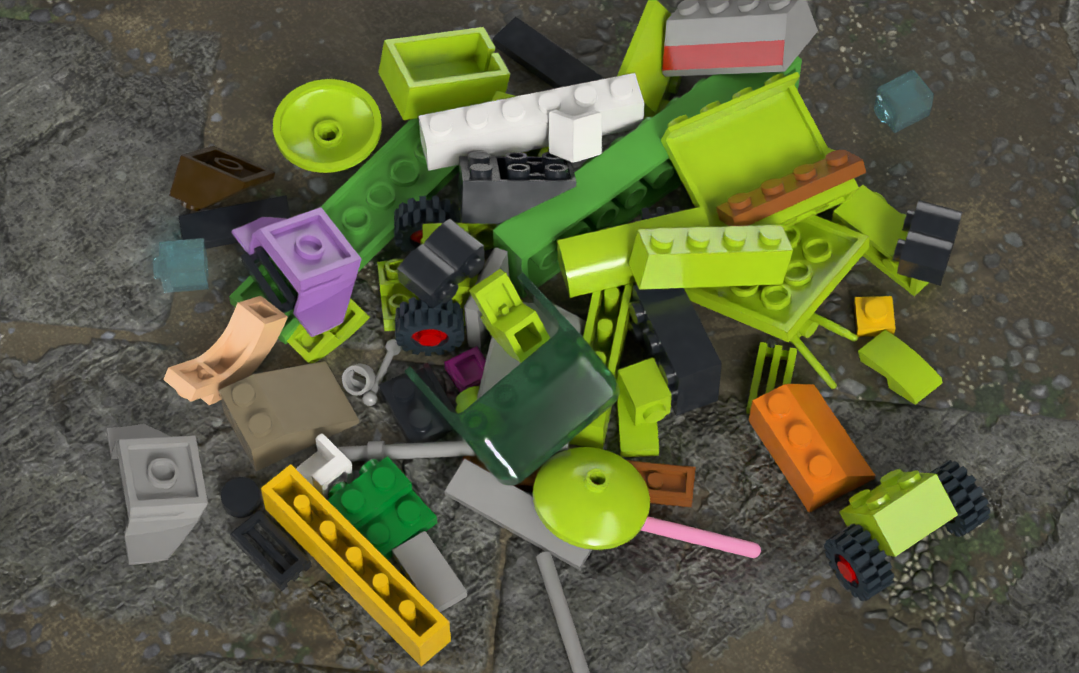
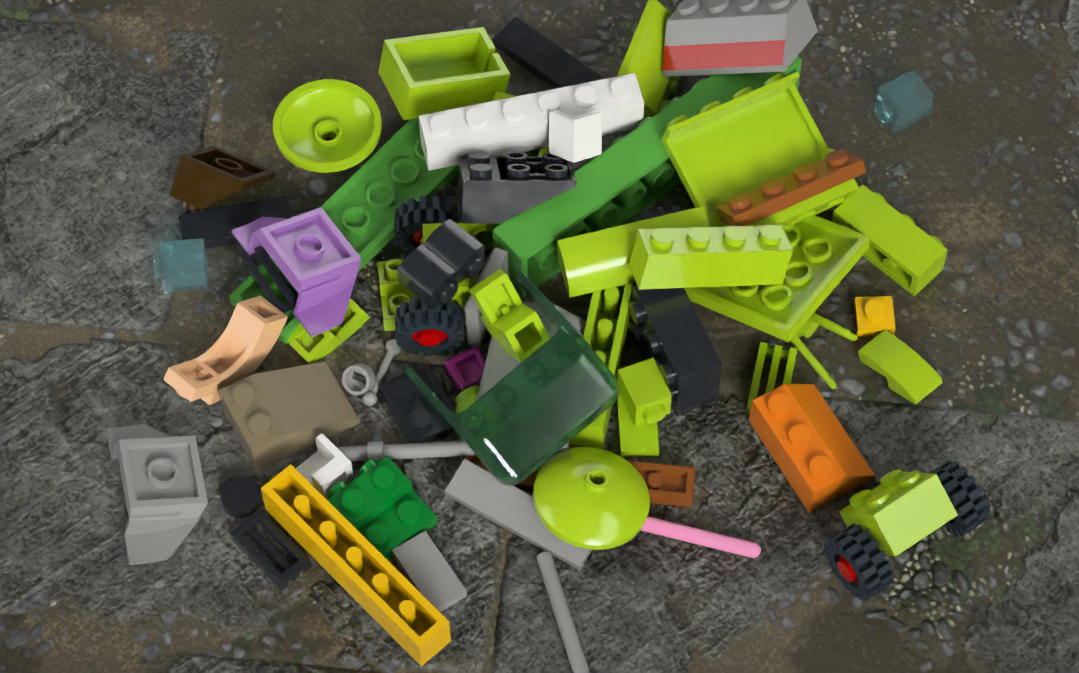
black brick [893,200,963,286] -> none

